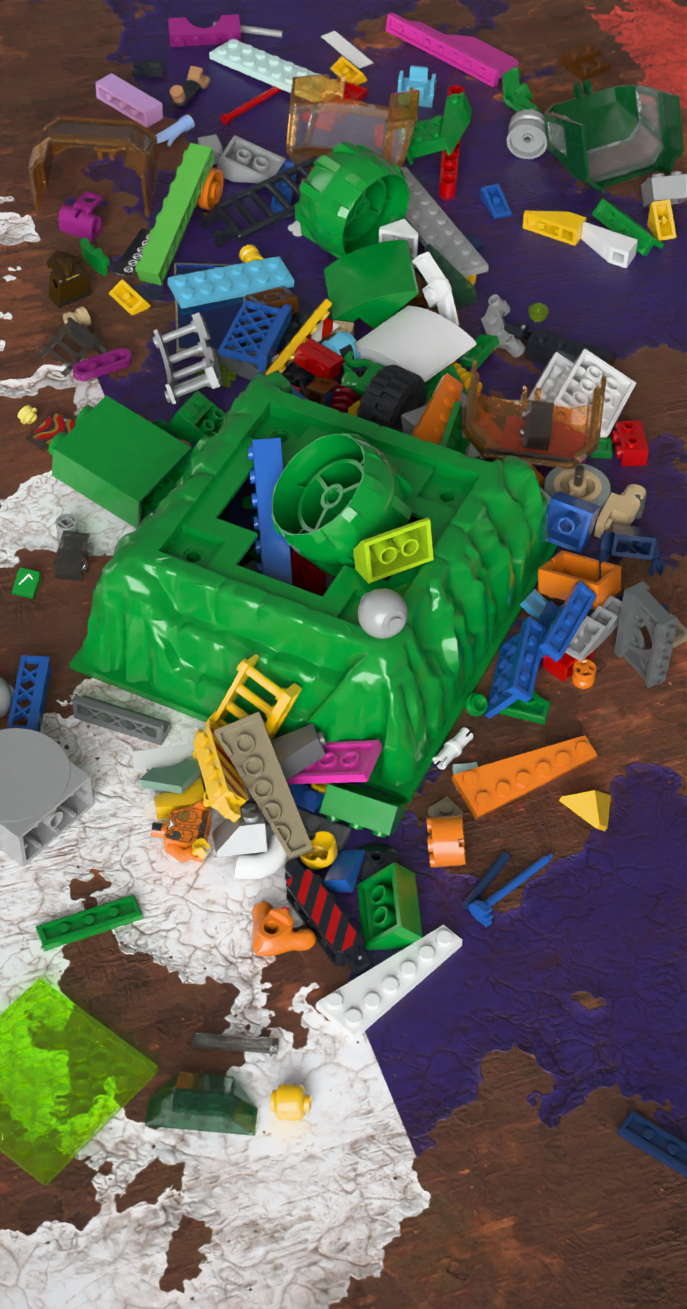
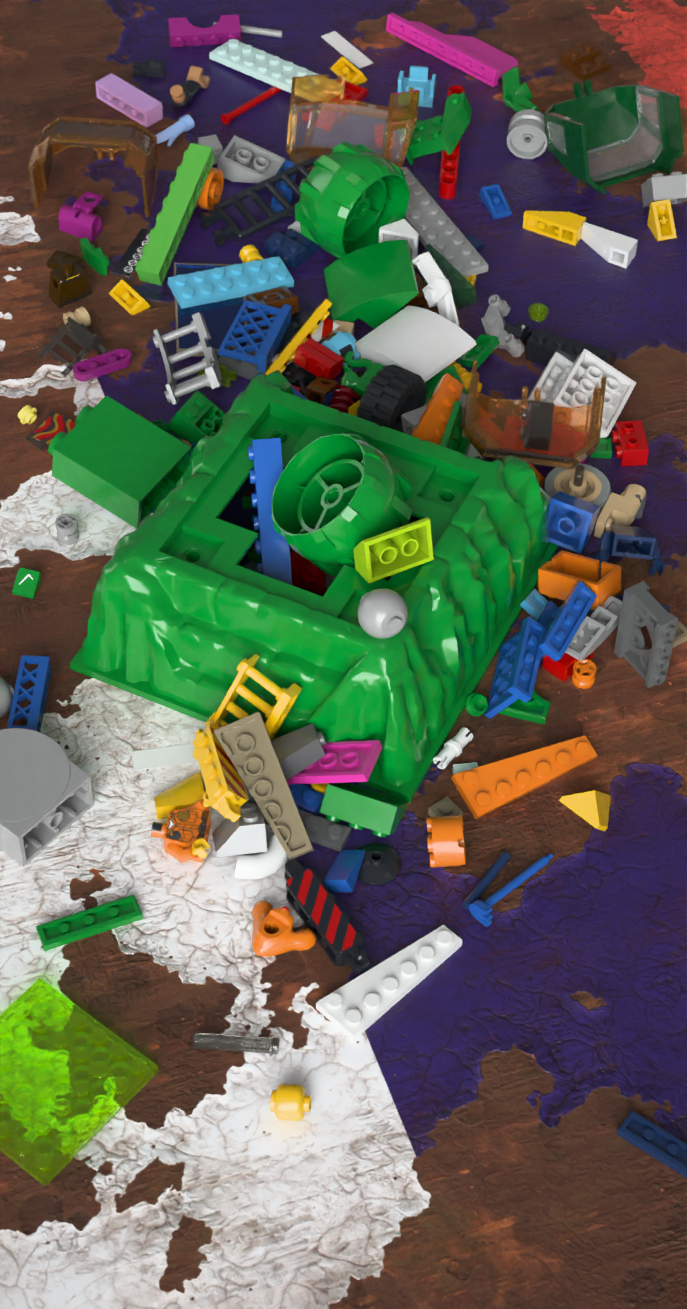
clear smoke brick [53,531,94,581] -> none
dark grey fence [72,695,171,746] -> none
sand green tile [139,759,202,794] -> none
clear green wedge [145,1072,258,1136] -> none
yellow hair [300,831,338,870] -> none
green slope [357,862,422,951] -> none
green fence [591,198,665,256] -> none
none -> dark blue plate [265,228,320,269]

